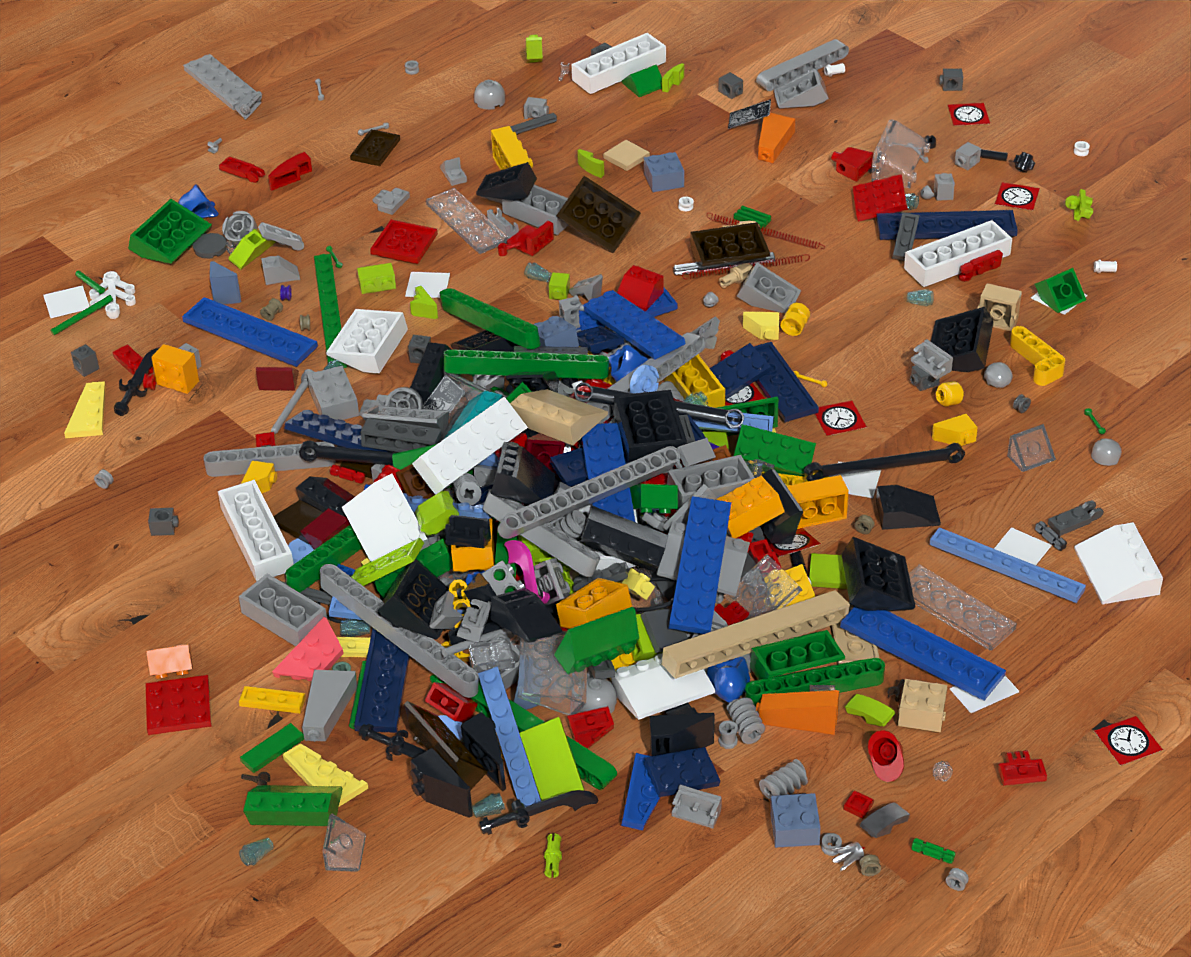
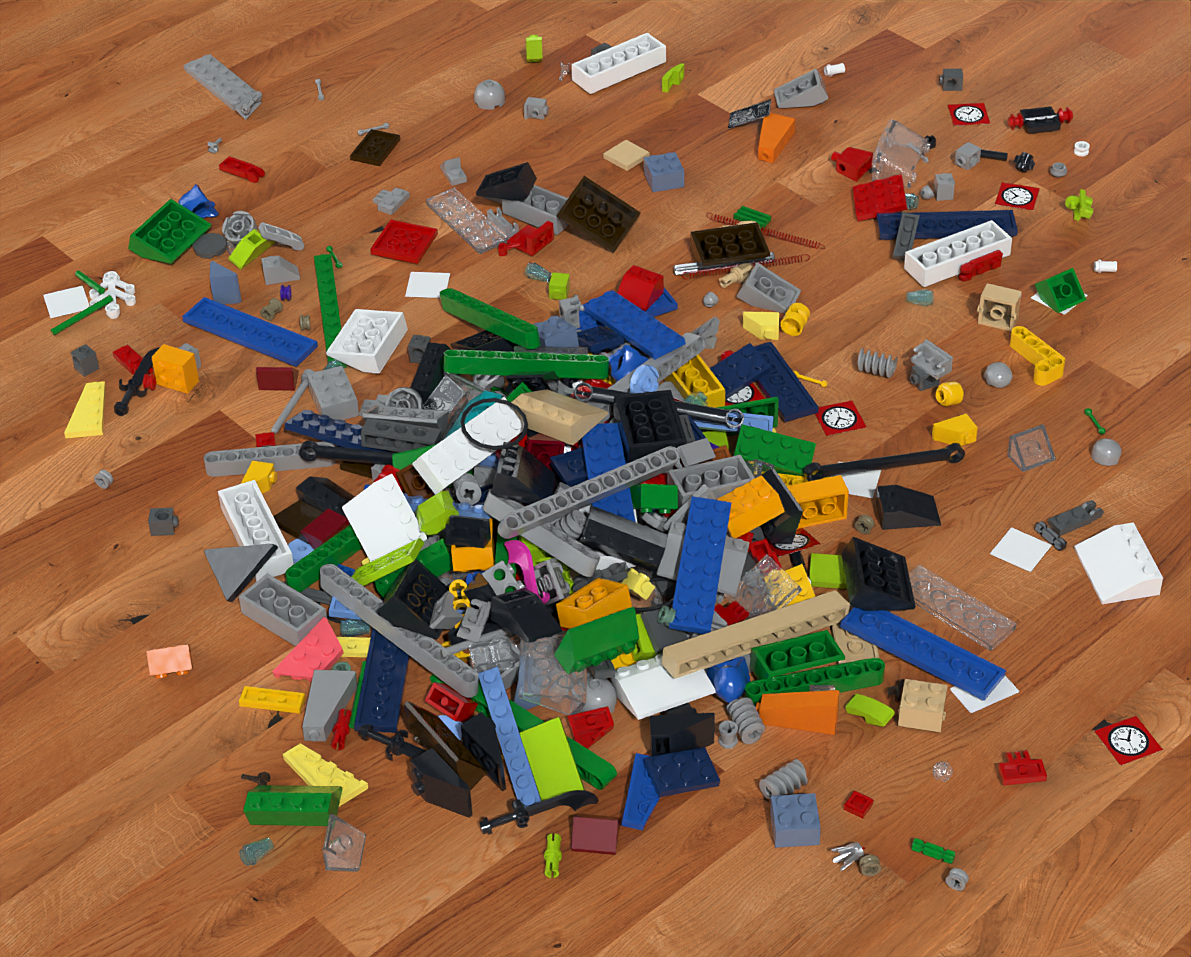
red plate [145,675,212,735] -> none
green tile [240,723,304,773] -> none
red slope [268,152,312,191] -> none
red axle [329,464,366,484] -> none
lime brick [357,263,396,294] -> none
light grey bush [405,60,419,75] -> none
lime slope [410,286,438,319] -> none
clear light blue cone [472,793,506,818] -> none
yellow brick [491,126,533,171] -> none
dark grey axle [510,113,557,135] -> none
light grey slope [569,274,603,301] -> none
lime slope [577,149,604,178] -> none
green slope [622,65,662,97] -> none
light grey hinge [672,785,722,829] -> none
white bush [678,197,694,211] -> none
dark grey brick [718,72,743,99] -> none
light grey beam [756,39,849,91] -> none
light grey bush [821,833,842,856] -> none
flat silver slope [860,802,910,838] -> none
red piece [868,730,904,782] -> none
medium blue plate [930,527,1086,603] -> none
black slope [931,307,994,372] -> none
dark grey bush [1013,394,1031,413] -> none
none -> tile [204,544,278,602]
none -> red pin [331,709,352,750]
none -> black piece [460,398,528,450]
none -> dark red slope [571,813,621,855]
none -> sand green bush [657,605,676,626]
none -> light grey piece [857,348,898,378]
none -> black plate [1007,106,1073,133]
none -> light grey plate [1050,162,1067,177]

